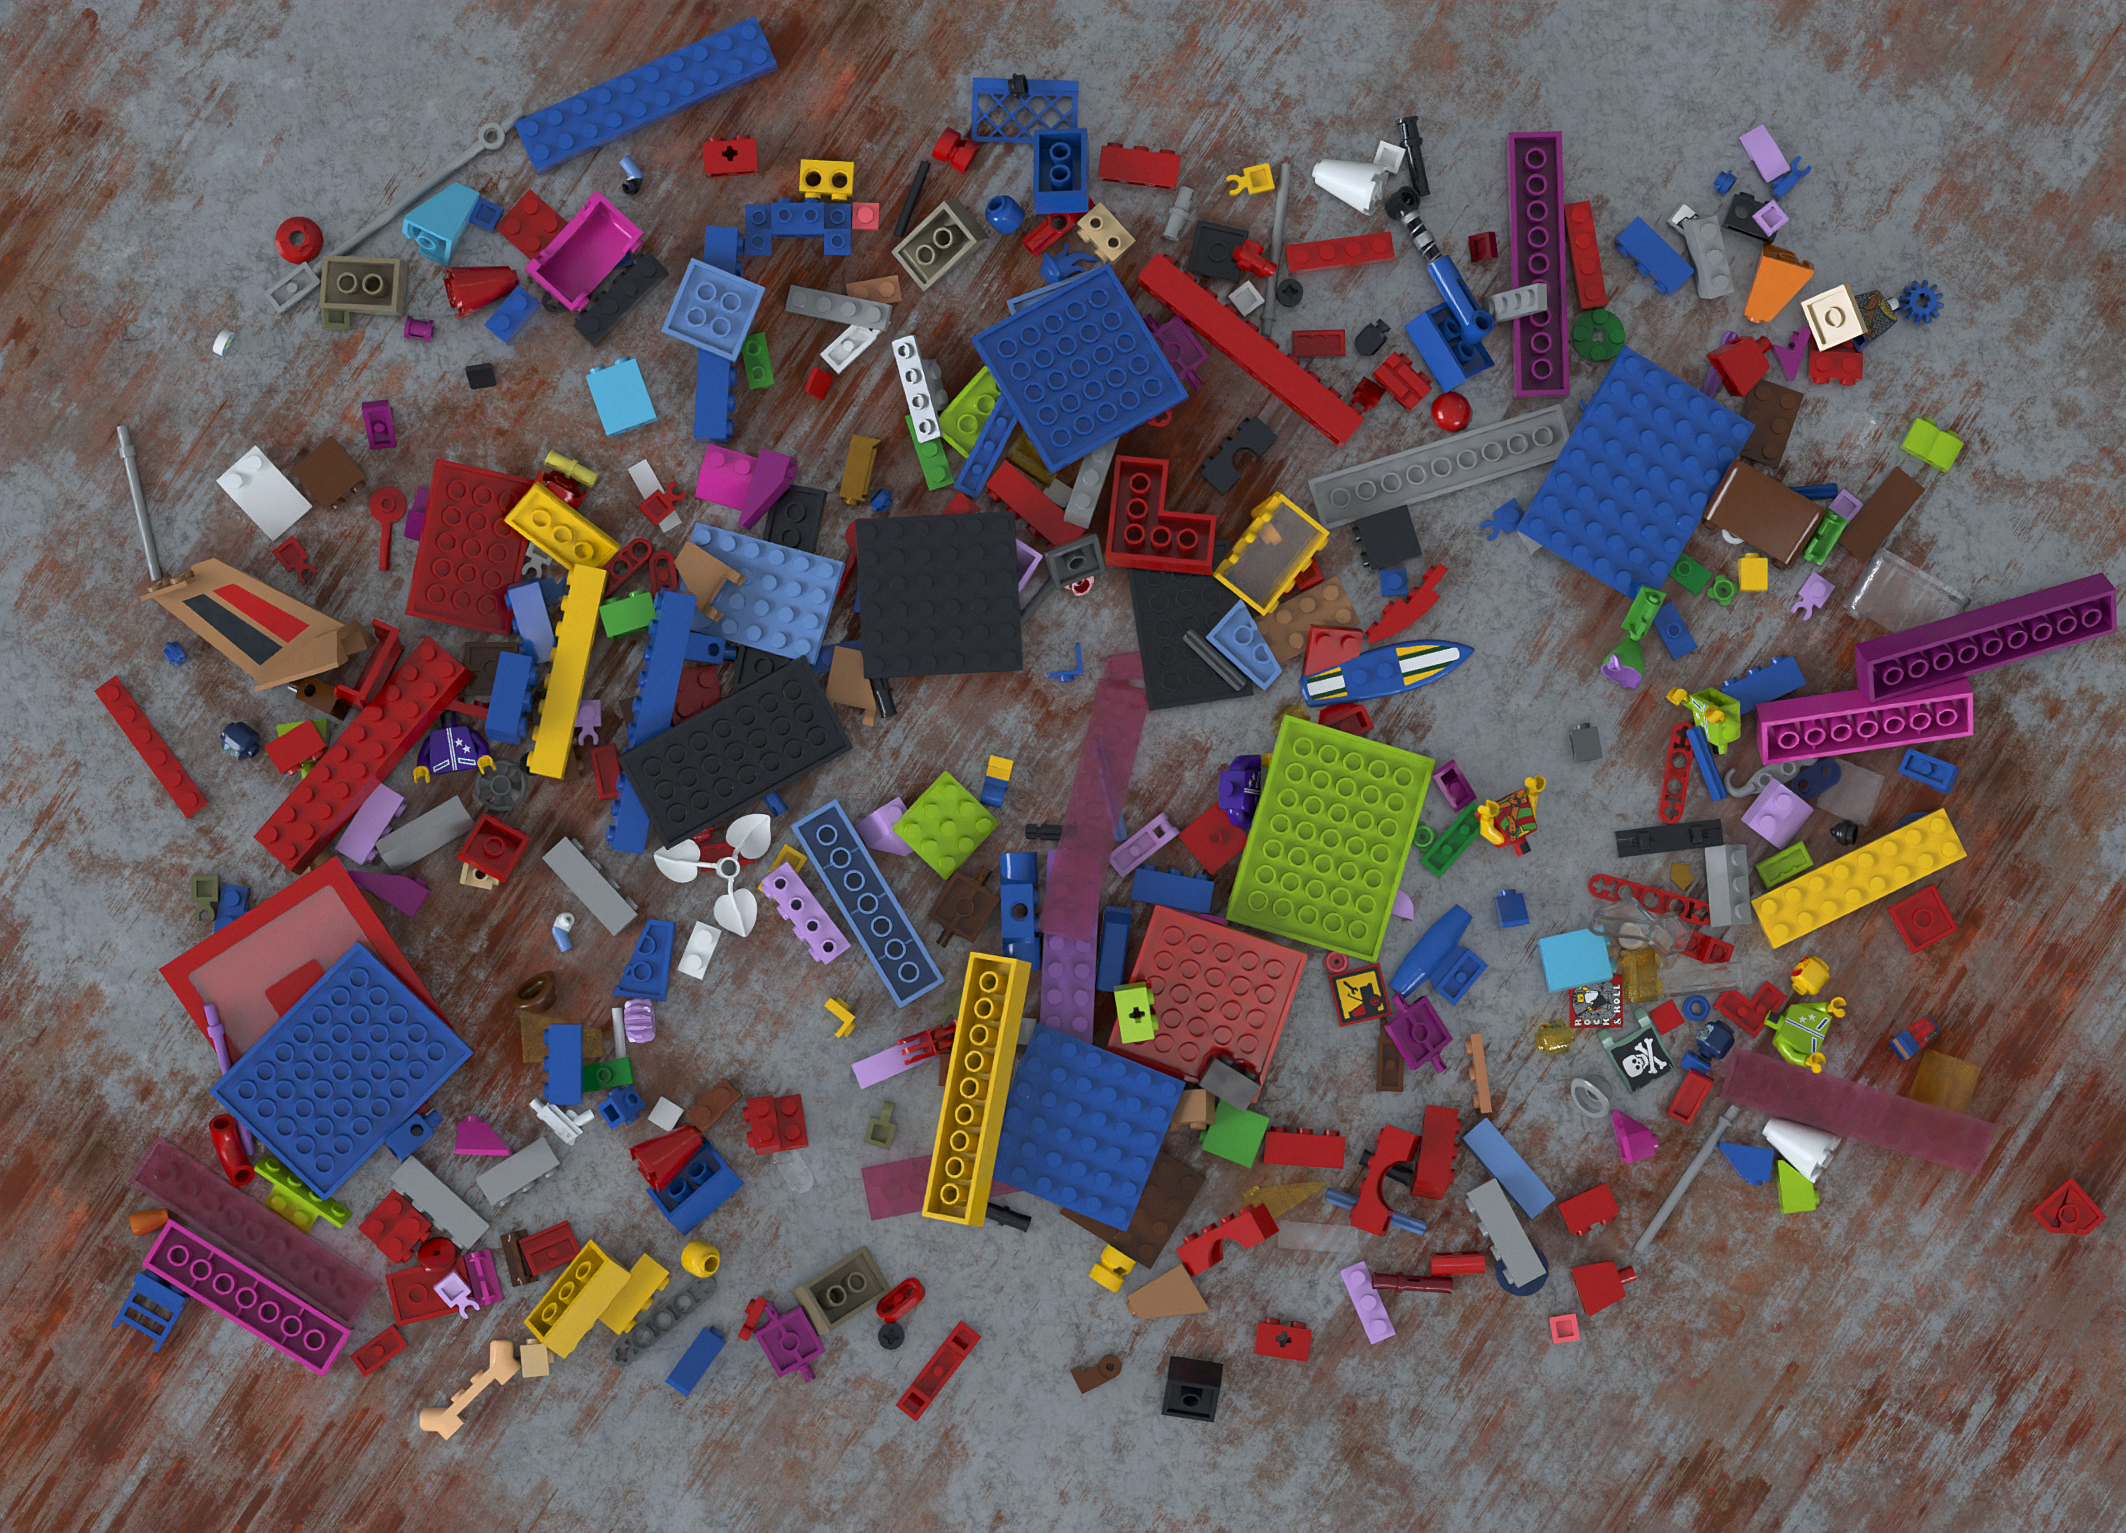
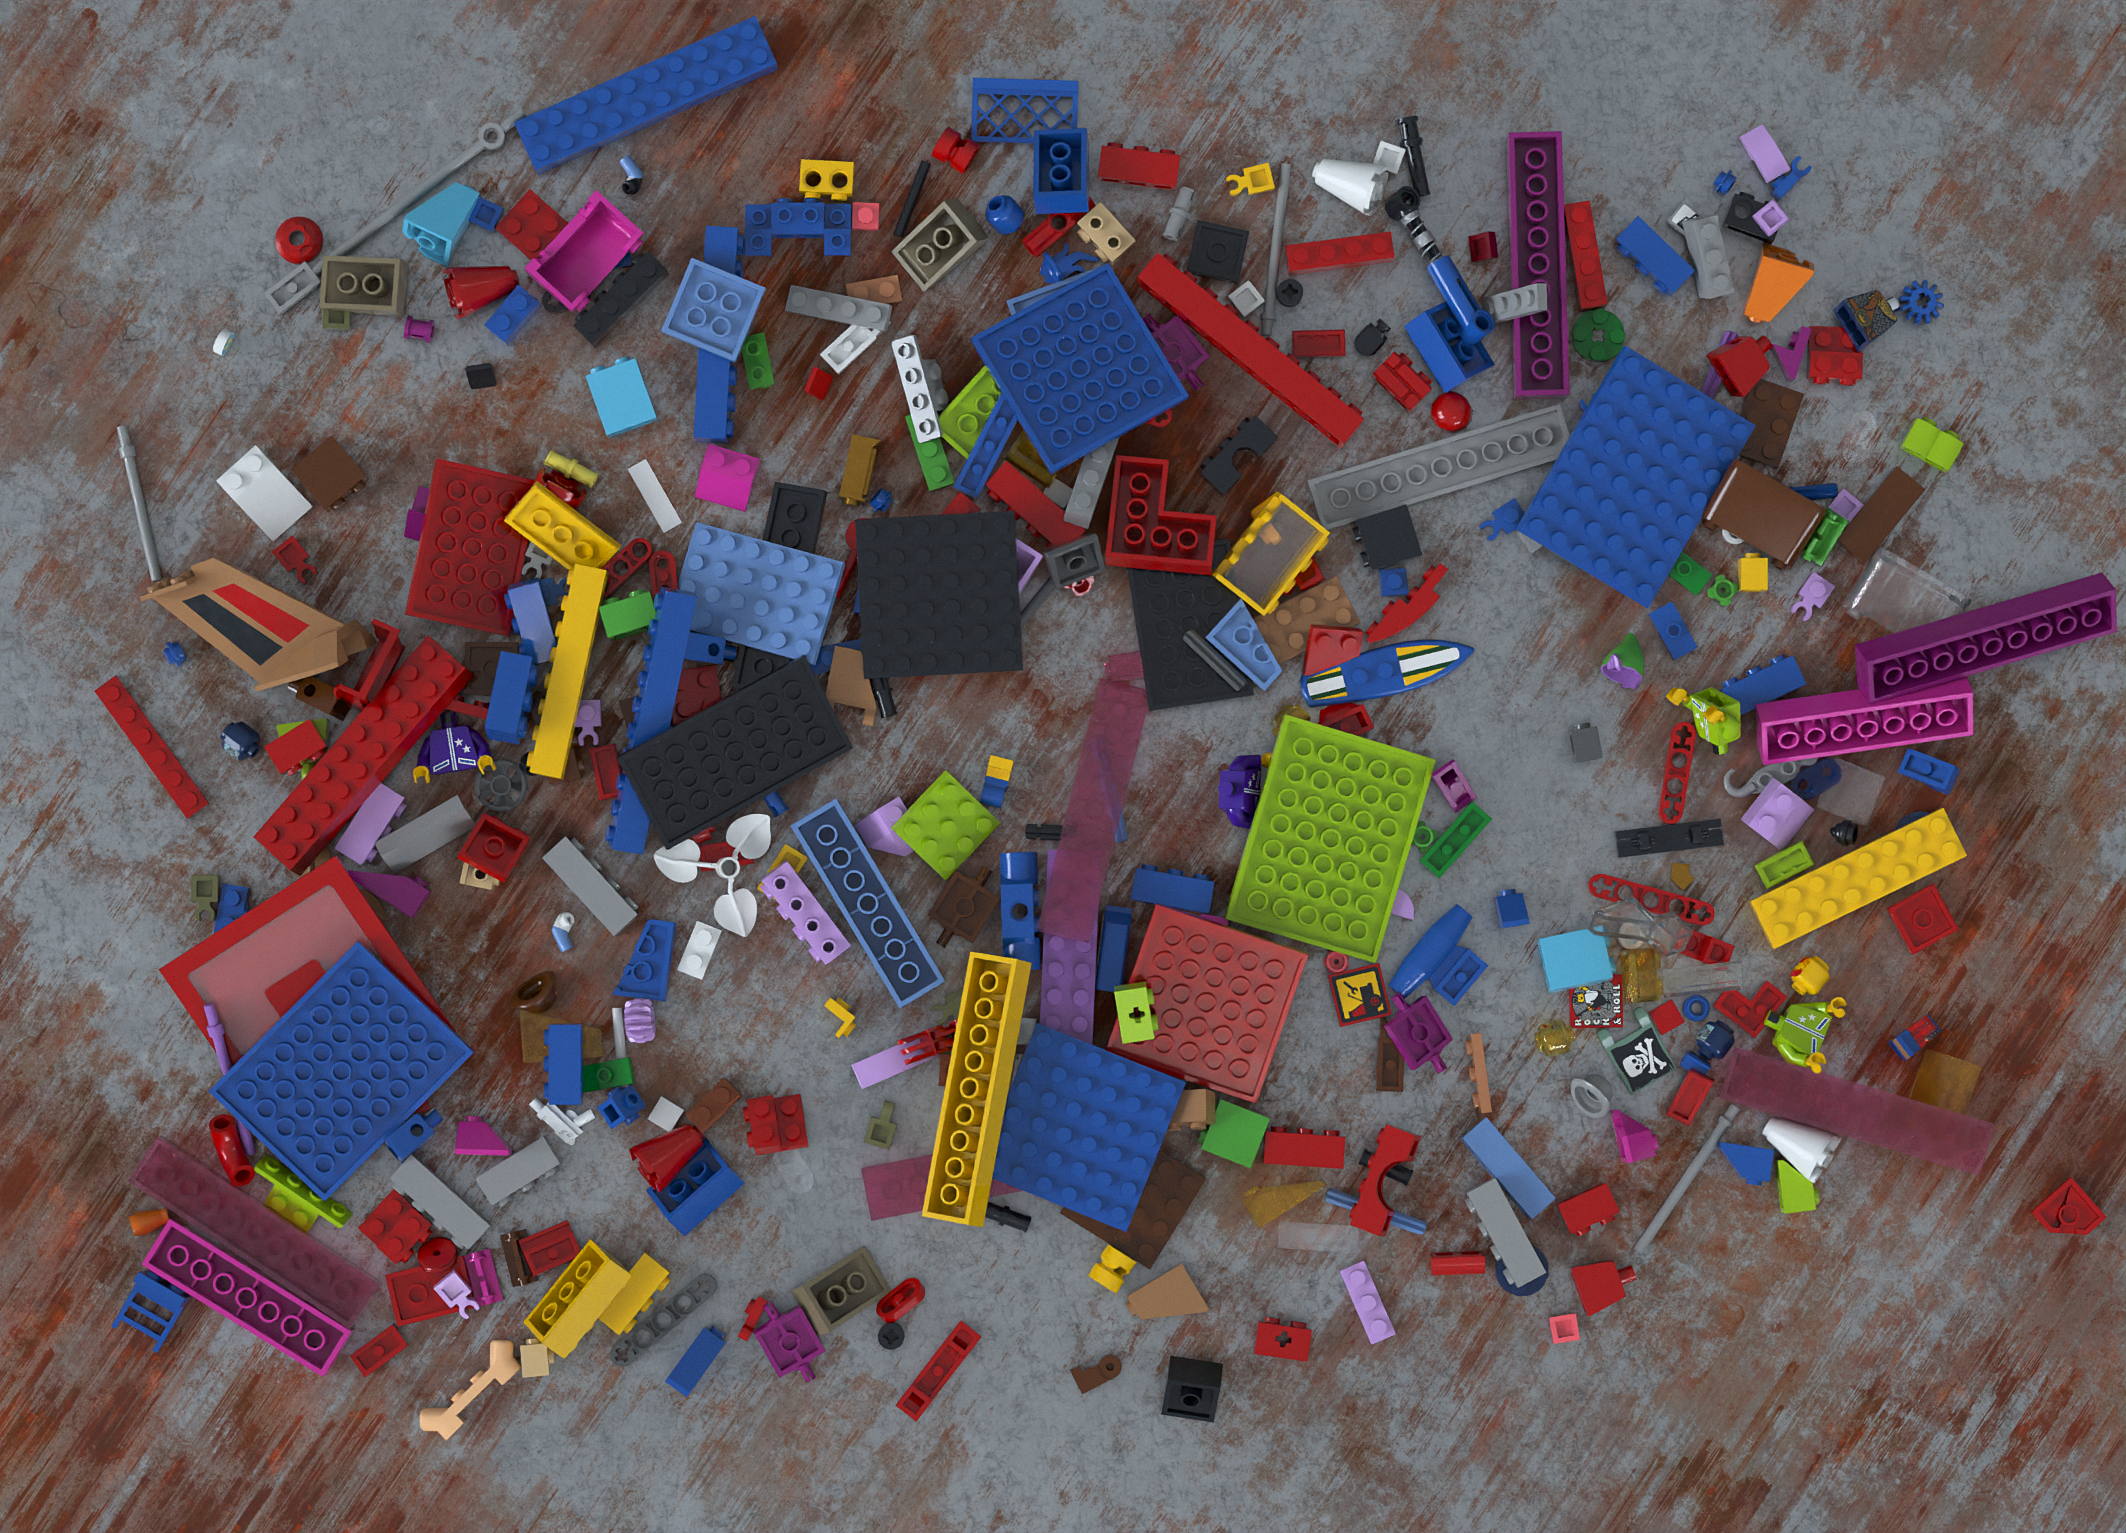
magenta slope [362,399,397,450] -> none
red piece [369,487,407,571] -> none
red plate [637,481,686,527] -> none
medium nougat flag [674,540,746,623] -> none
yellow head [681,1239,721,1278] -> none
red brick [702,135,759,178] -> none
magenta slope [738,448,798,530] -> none
black plate [1008,73,1029,99] -> none
blue bracket [1047,643,1083,682] -> none
lavender plate [1106,812,1180,878] -> none
red arch [1176,1203,1279,1277] -> none
red plate [1177,801,1248,876] -> none
black brick [1198,1053,1261,1112] -> none
red plate [1232,239,1277,279] -> none
red plate [1351,376,1386,413] -> none
dark red pin [1371,1271,1453,1294] -> none
red wedge [1411,1104,1462,1200] -> none
torso [1474,775,1546,857] -> none
bright green hinge [1621,585,1667,641] -> none
blue axle [1686,726,1727,801] -> none
light grey brick [1705,844,1752,927] -> none
plate [1801,282,1868,352] -> none

